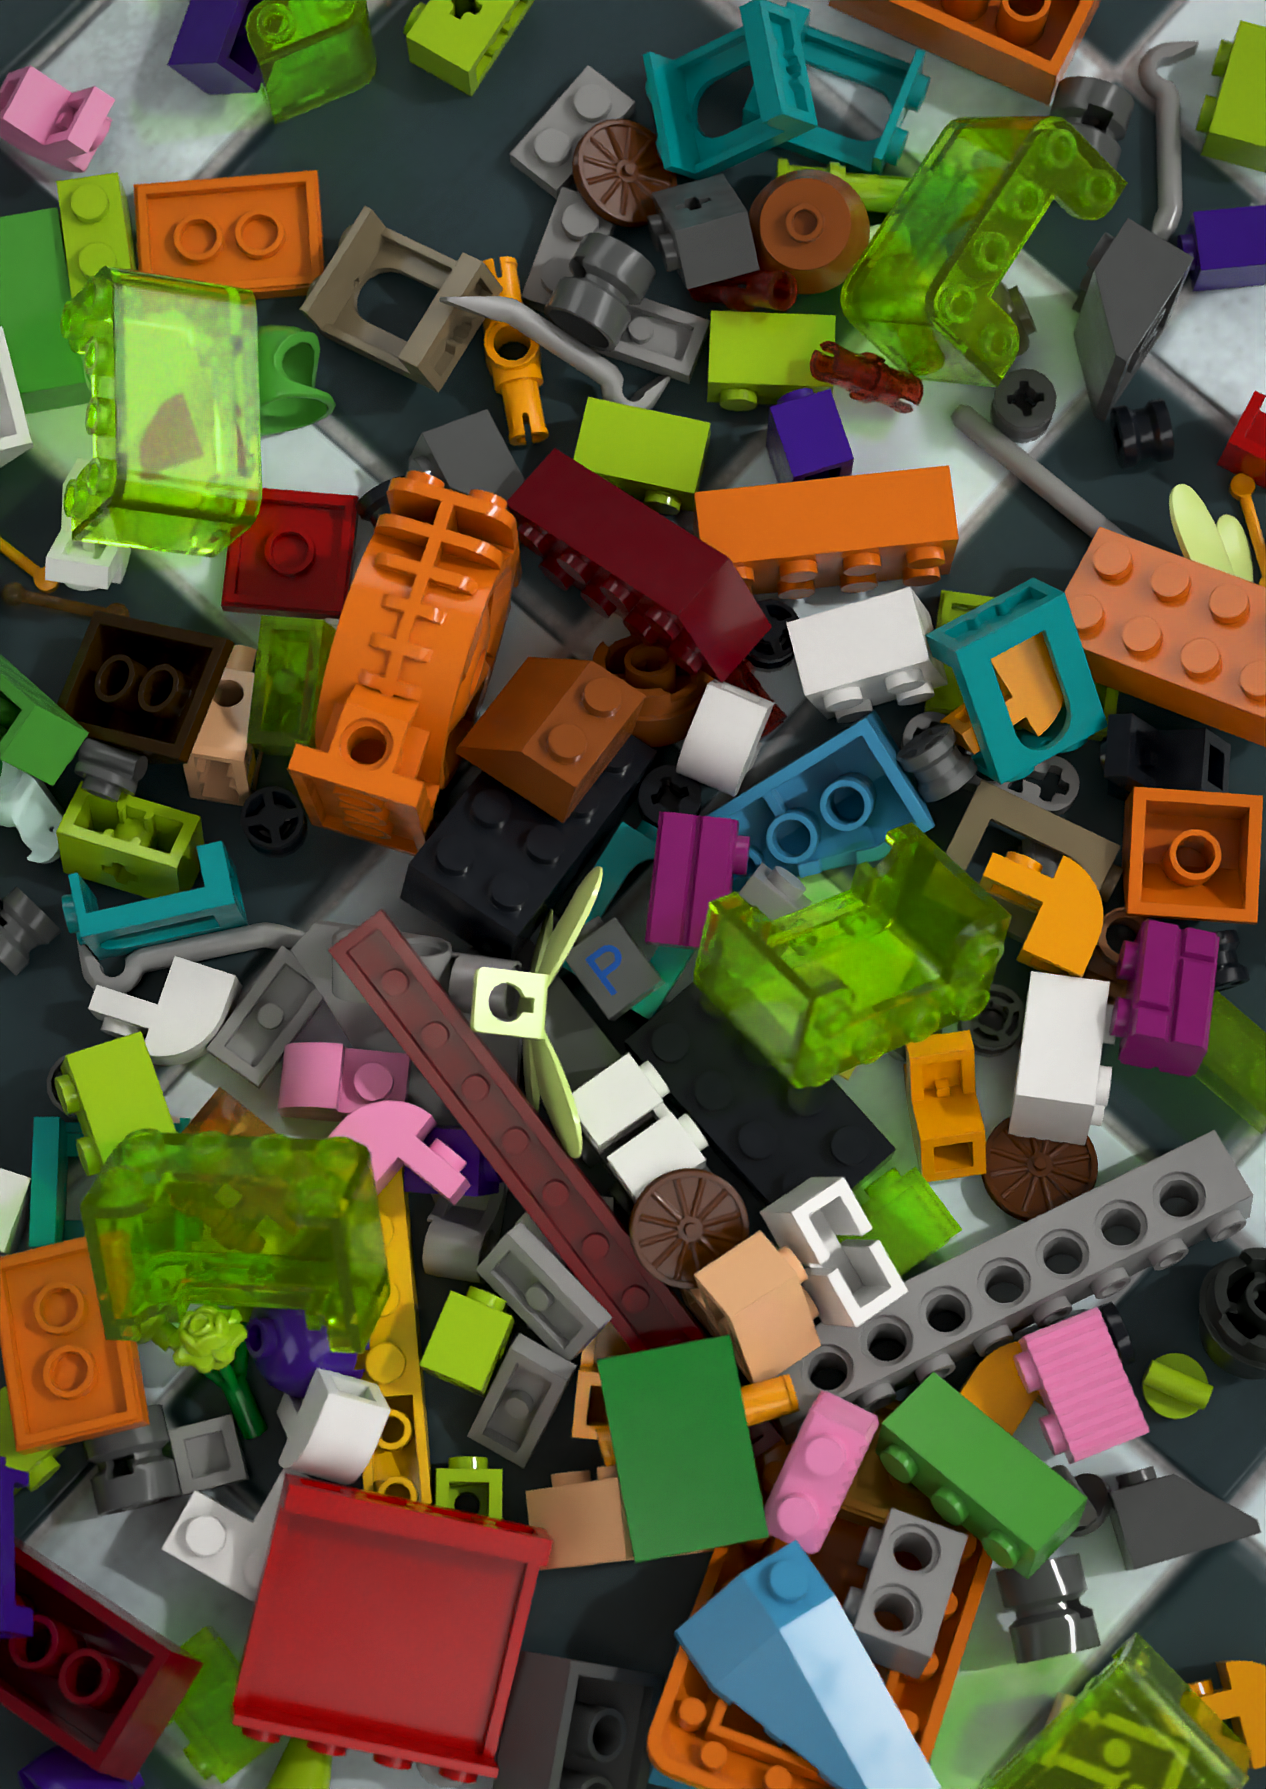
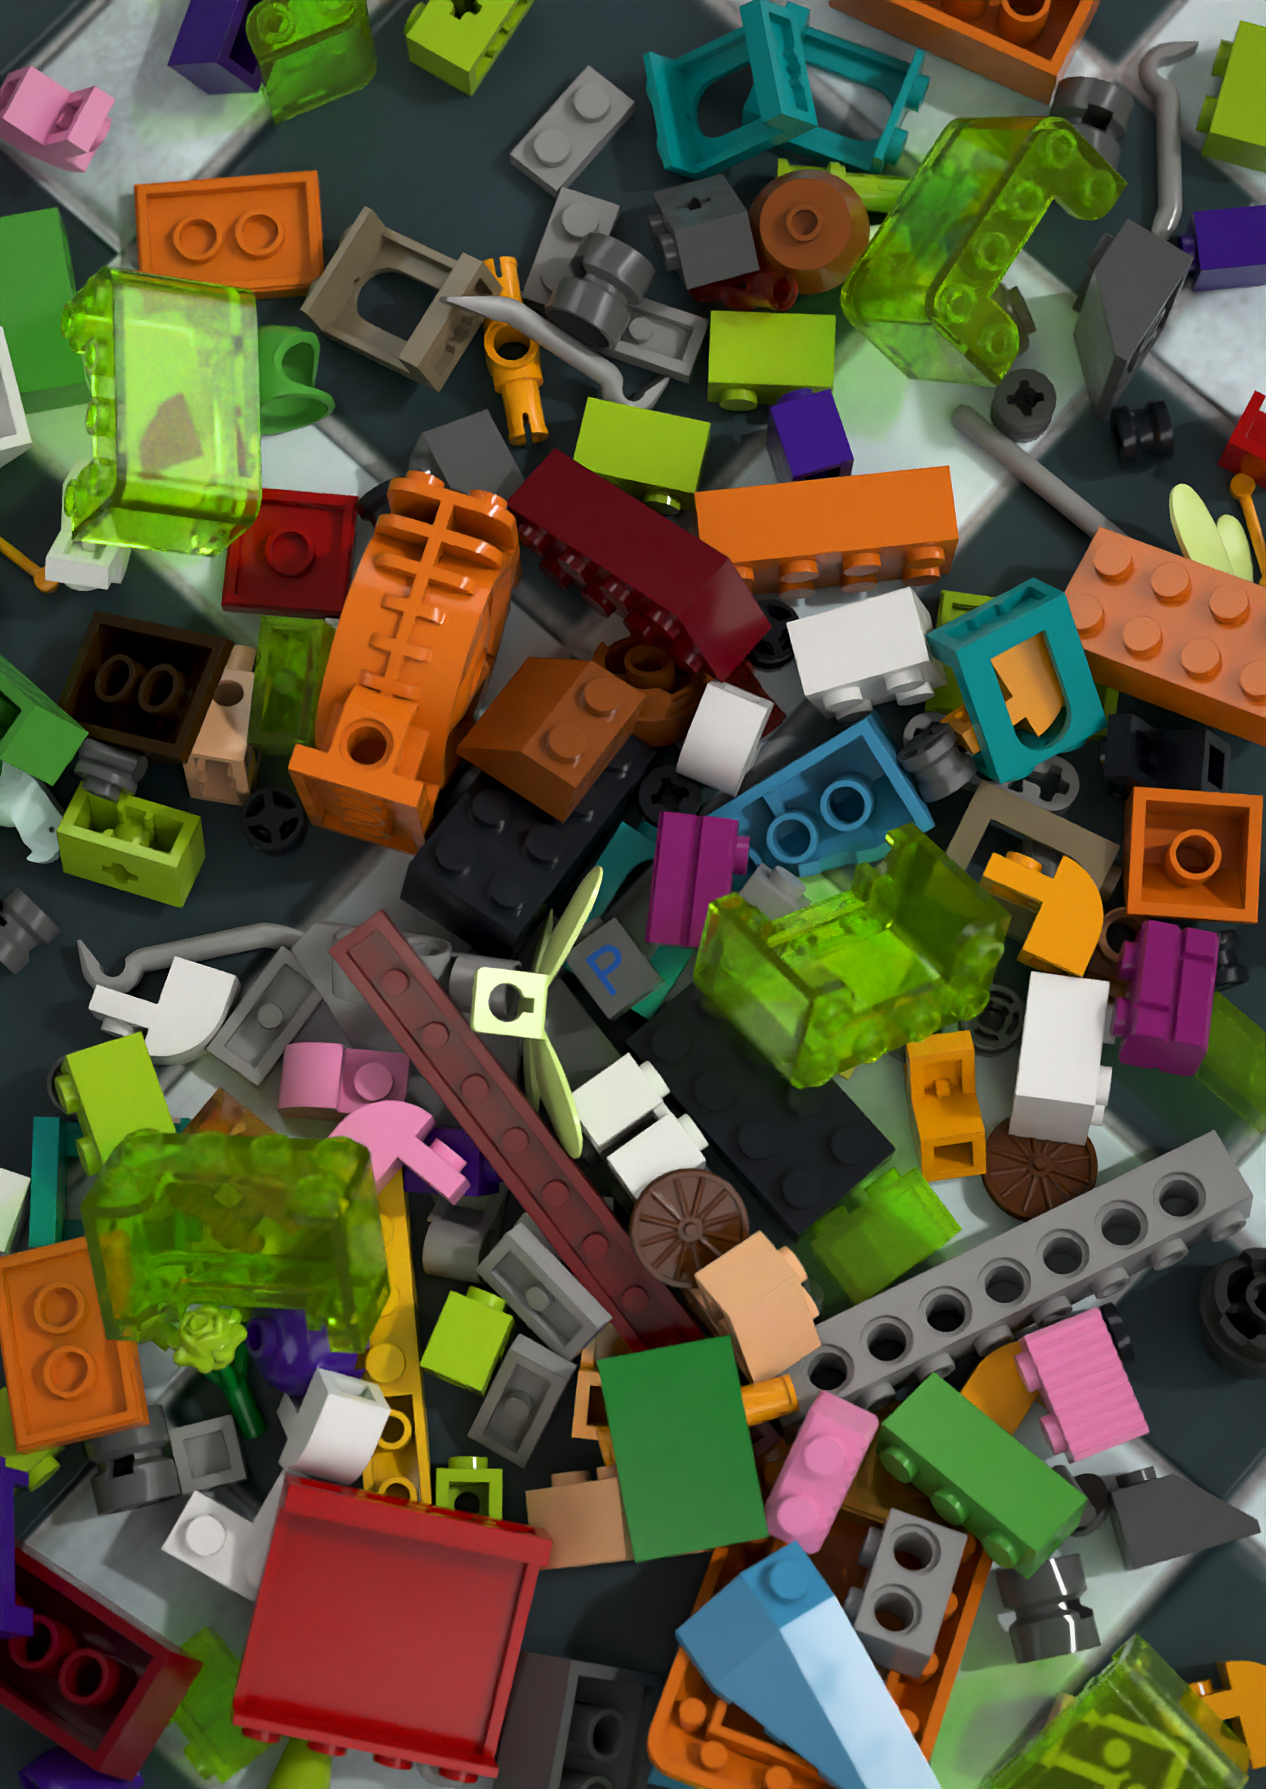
clear orange hinge [1,582,130,617] -> none
lime brick [56,172,144,324] -> none
teal panel [62,841,248,960] -> none
reddish brown wheel [572,119,677,228] -> none
white piece [760,1177,908,1327] -> none
clear red pin [810,341,923,414] -> none
lime plate [1142,1353,1214,1419] -> none

